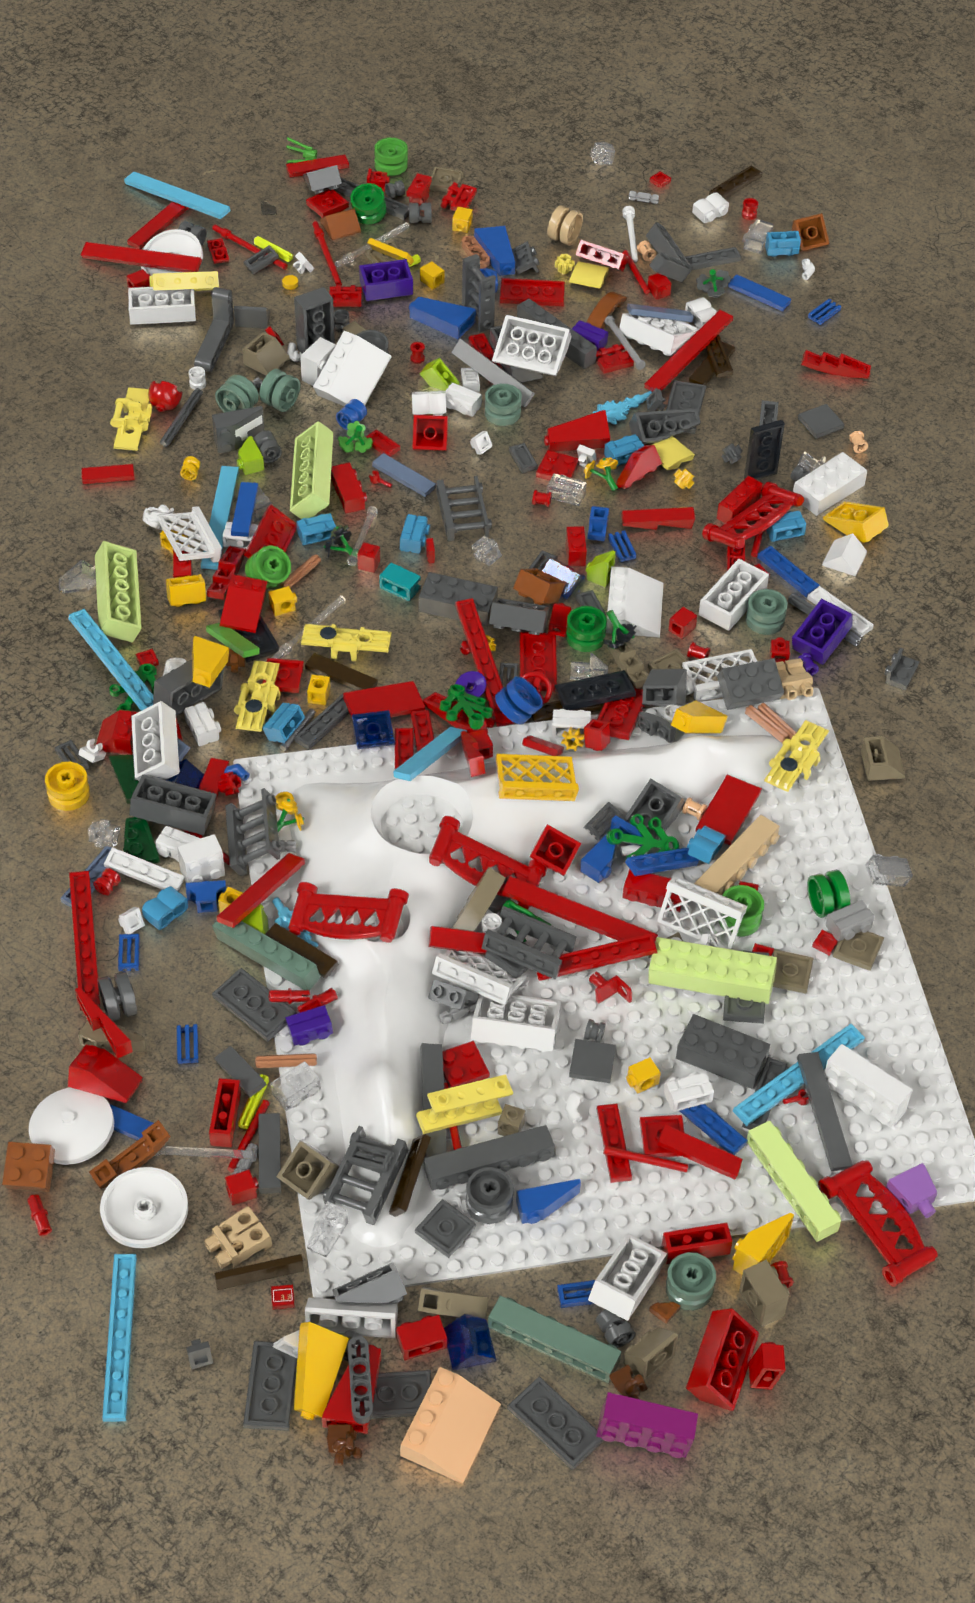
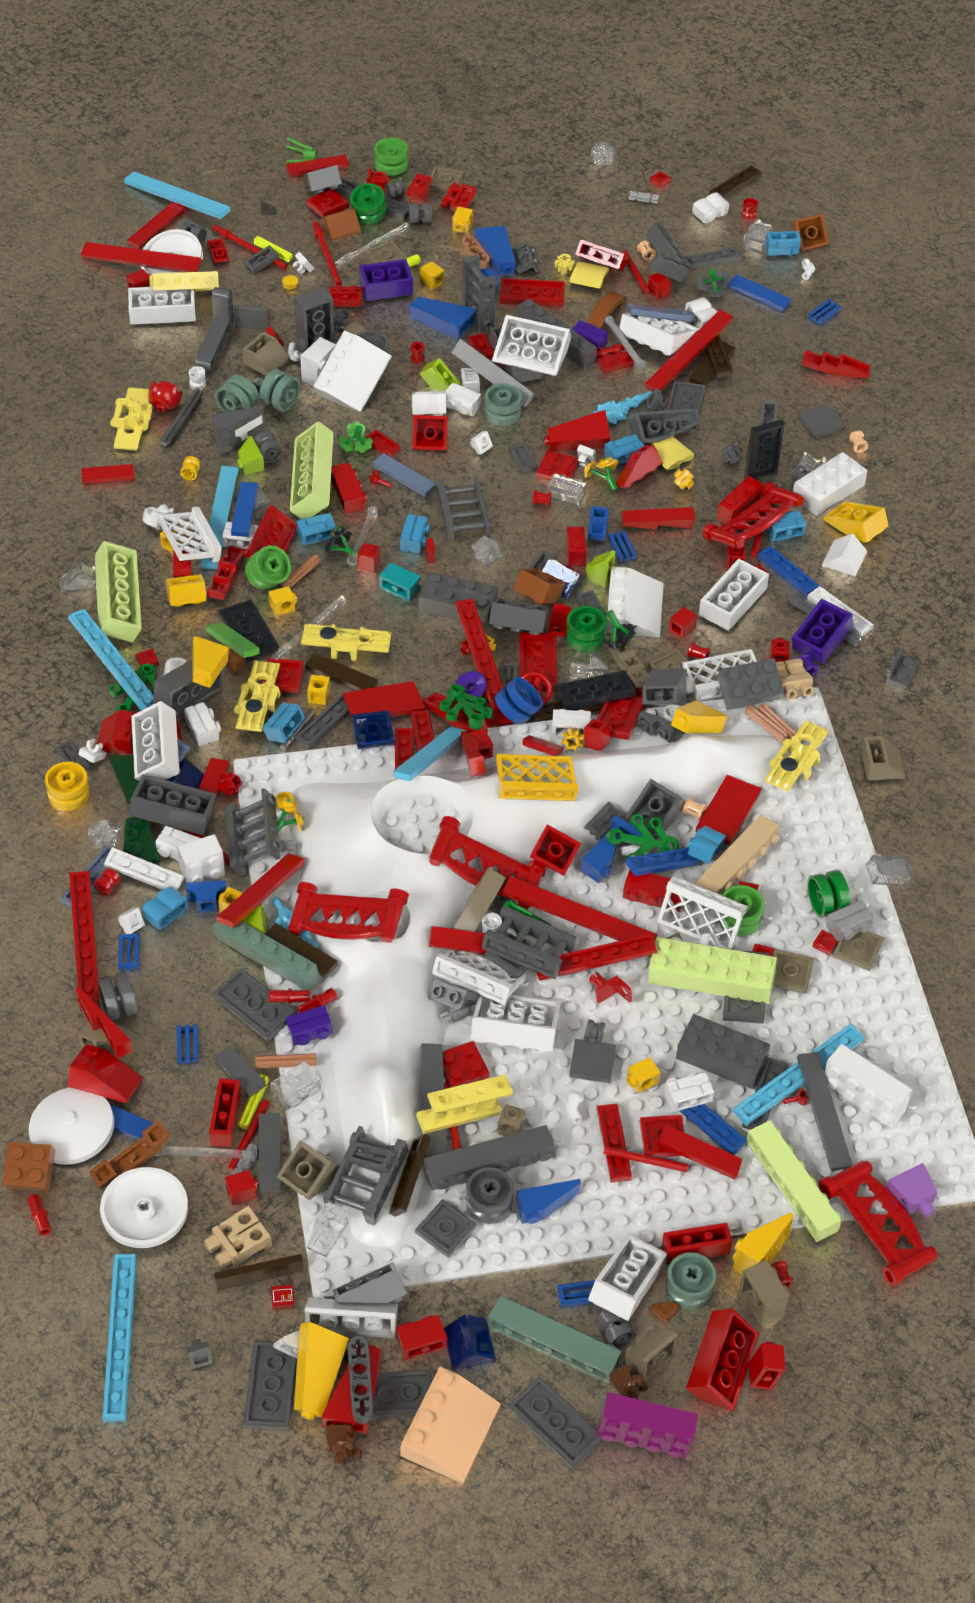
red slope [220,574,267,633] -> none
blue arm [224,764,250,781] -> none
blue wheel [336,399,367,430] -> none
yellow tile [367,238,414,265] -> none
dark tan slope [418,1286,489,1320] -> none
tan wheel [547,205,583,246] -> none
white piece [622,206,638,262] -> none
sand green wheel [746,589,788,635] -> none

